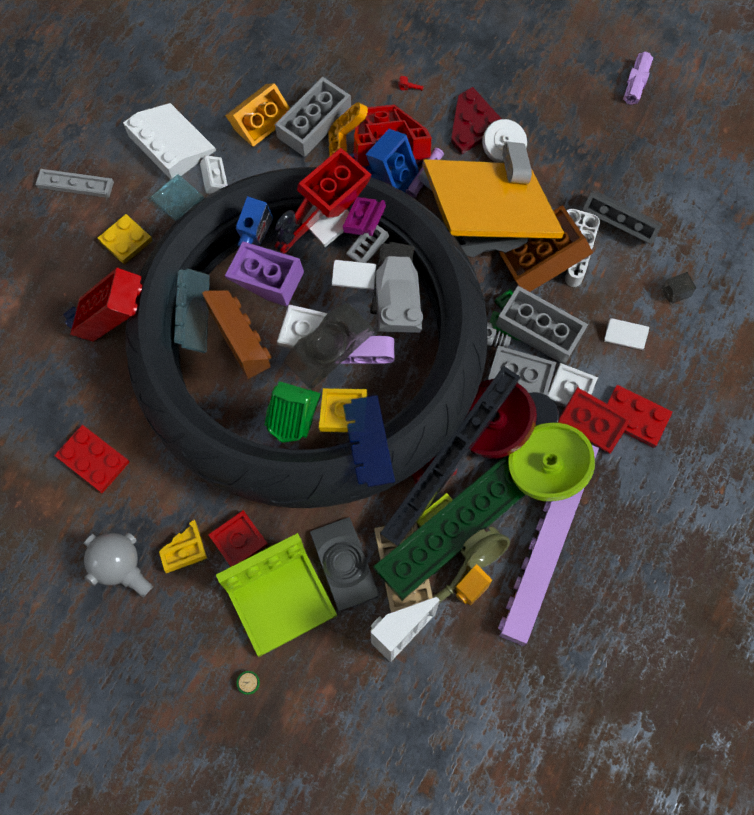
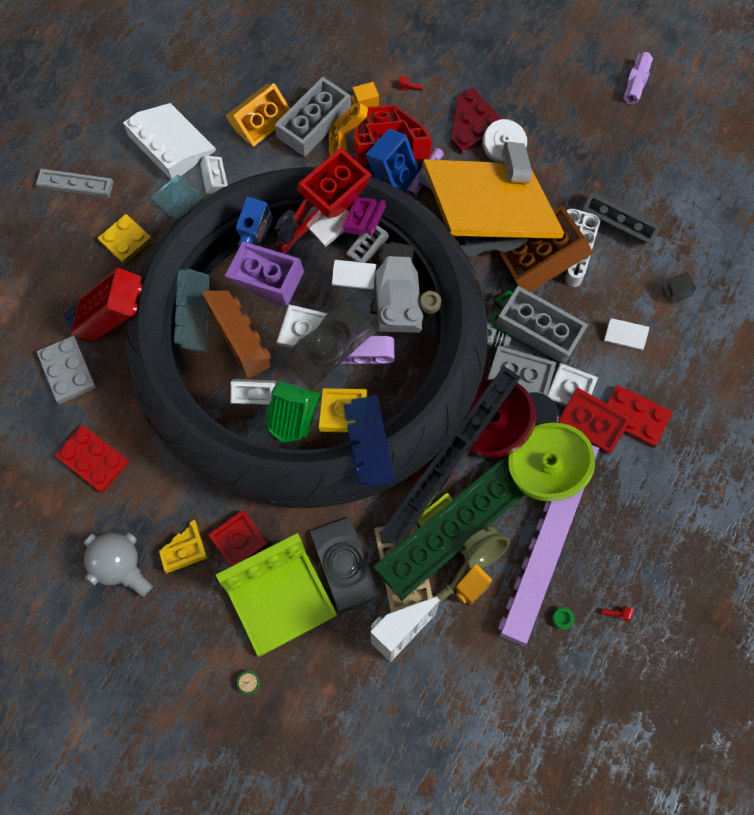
none -> light grey plate [36,336,96,404]
none -> white slope [231,379,276,404]
none -> light orange brick [351,82,379,107]
none -> dark tan tile [420,291,441,313]
none -> green tile [551,607,575,630]
none -> red hand [601,606,634,621]

